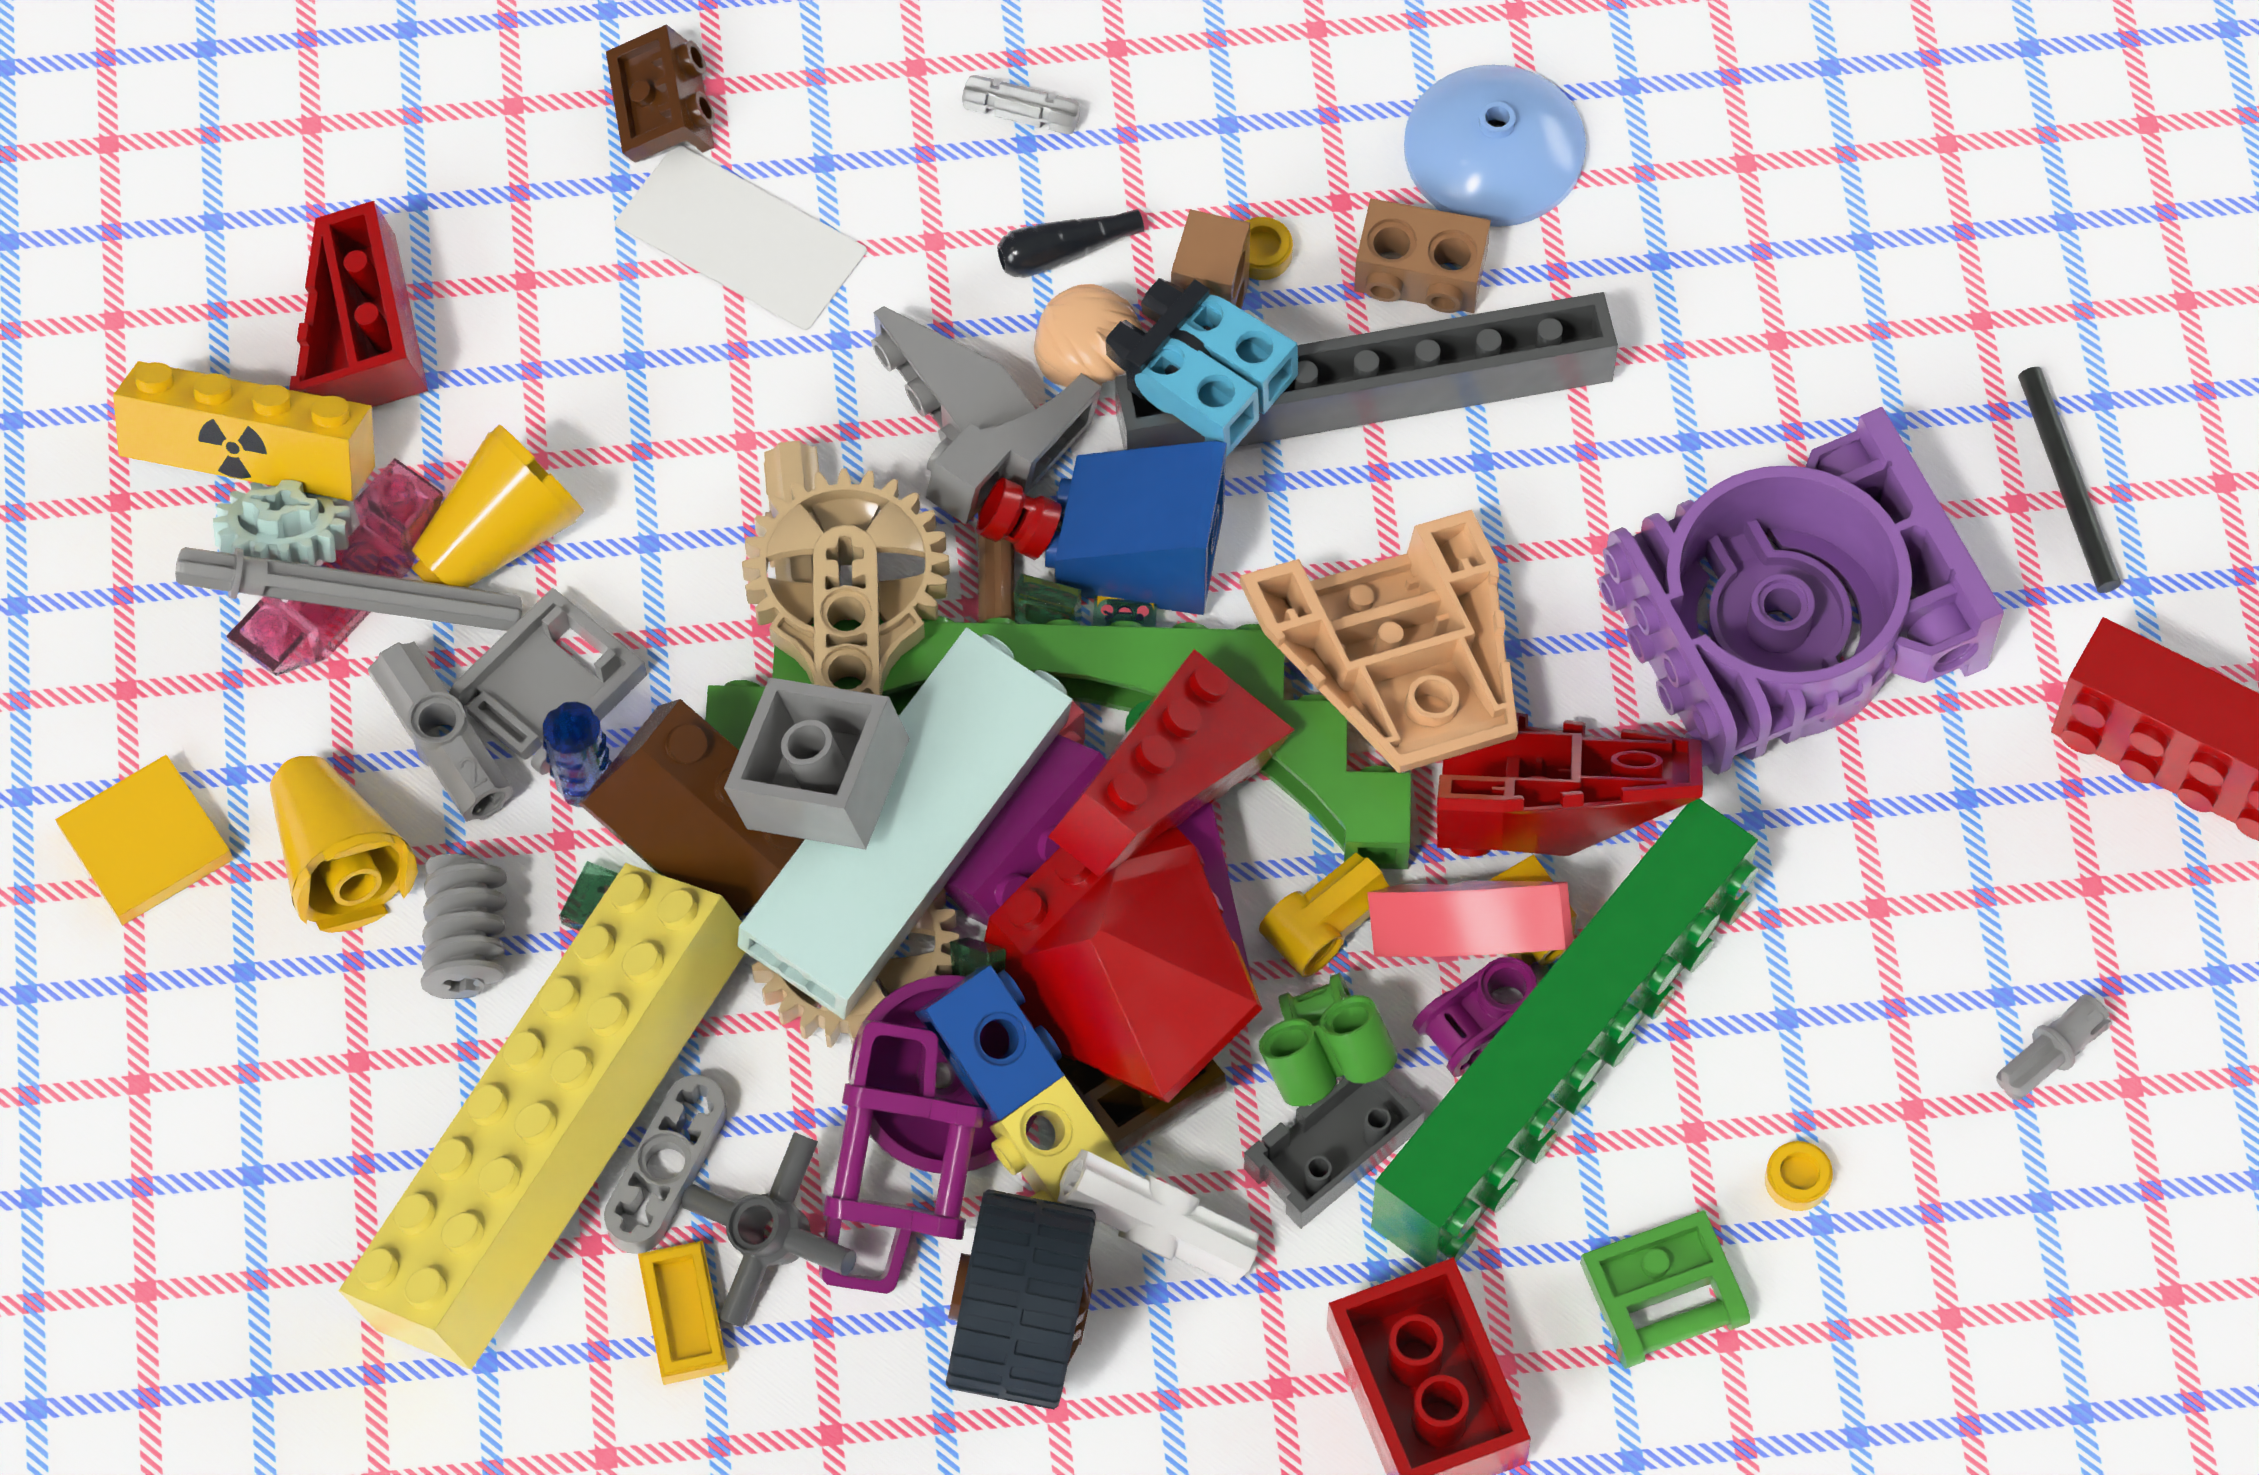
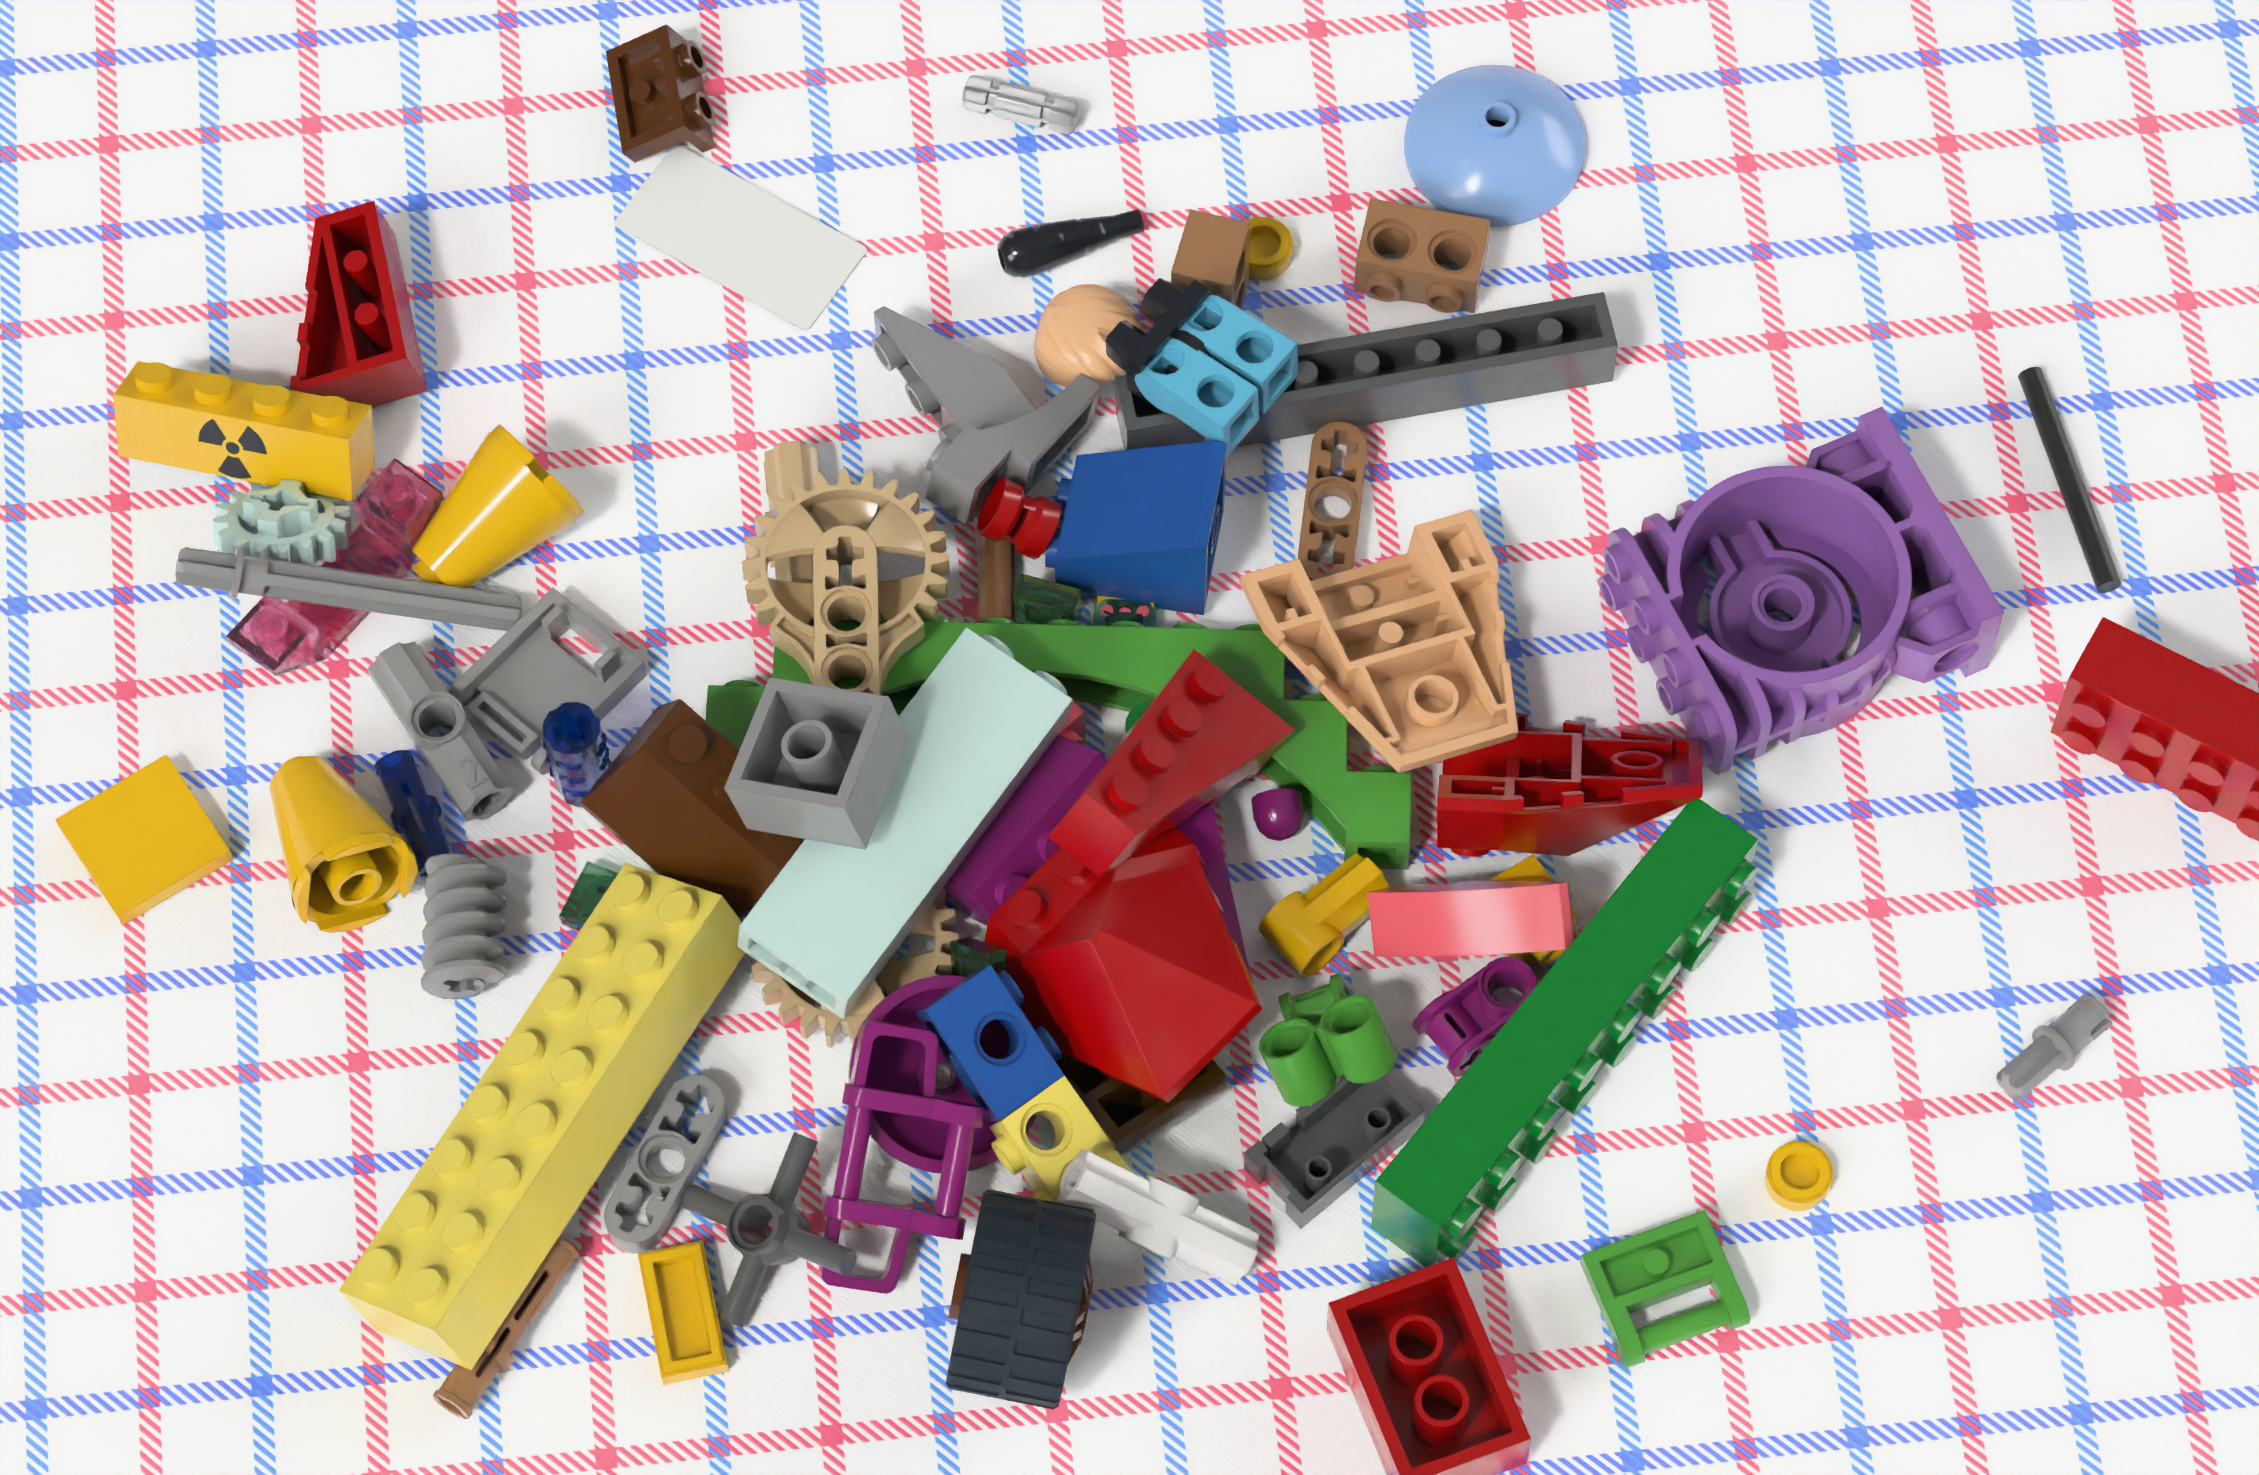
none -> clear blue pin [374,750,455,879]
none -> medium nougat pin [432,1237,579,1420]
none -> magenta hinge [1251,788,1304,841]
none -> medium nougat beam [1298,421,1367,581]

